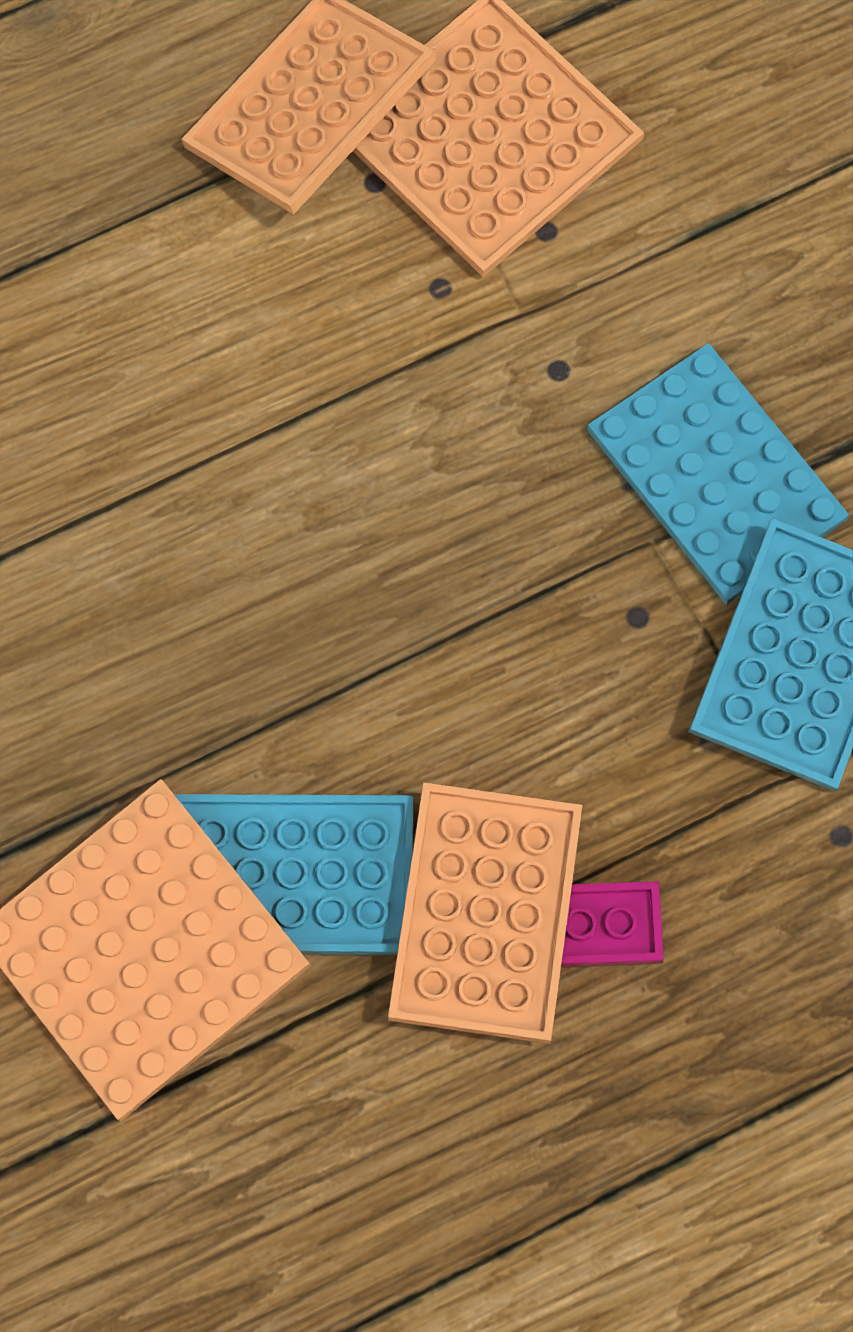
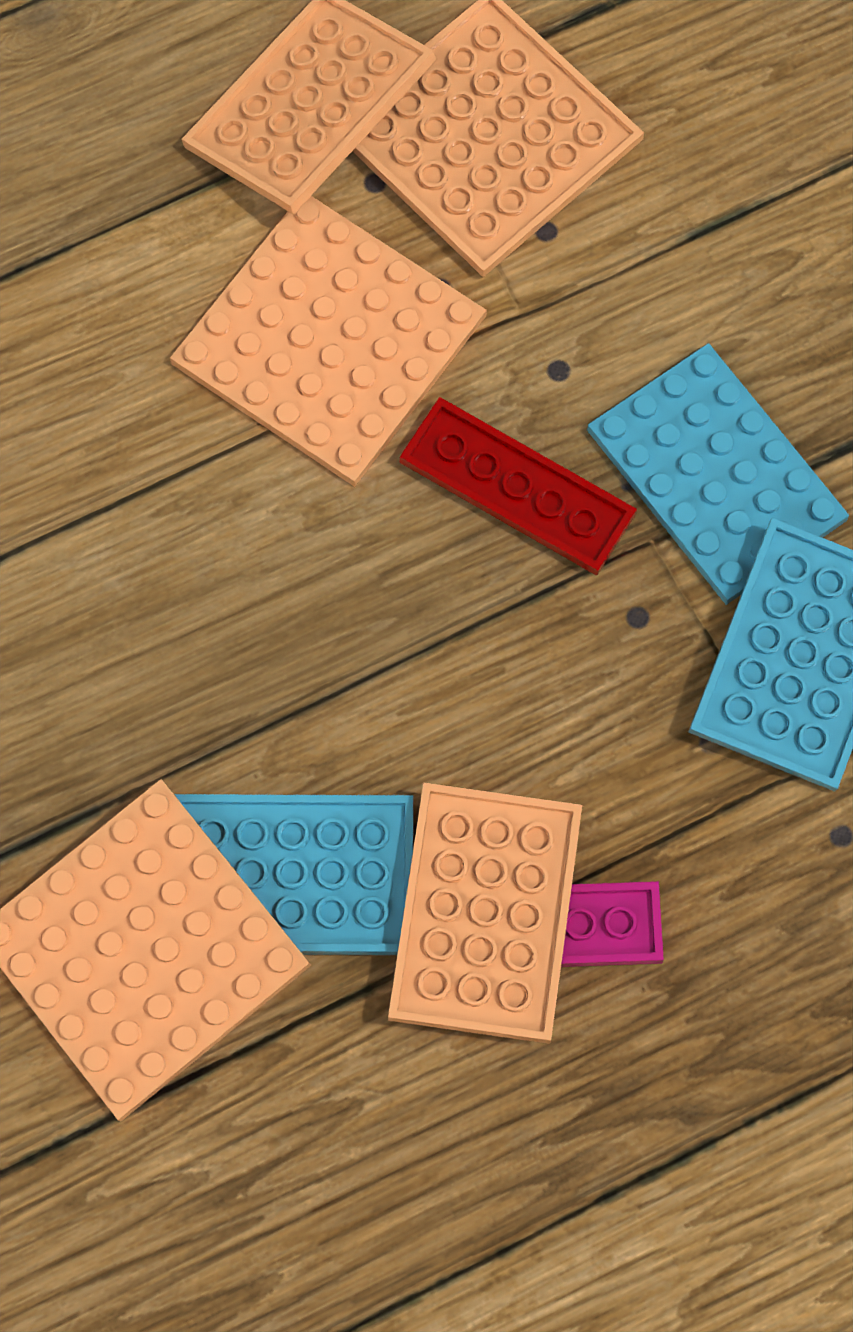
none -> light nougat plate [170,196,487,487]
none -> red plate [399,397,637,576]

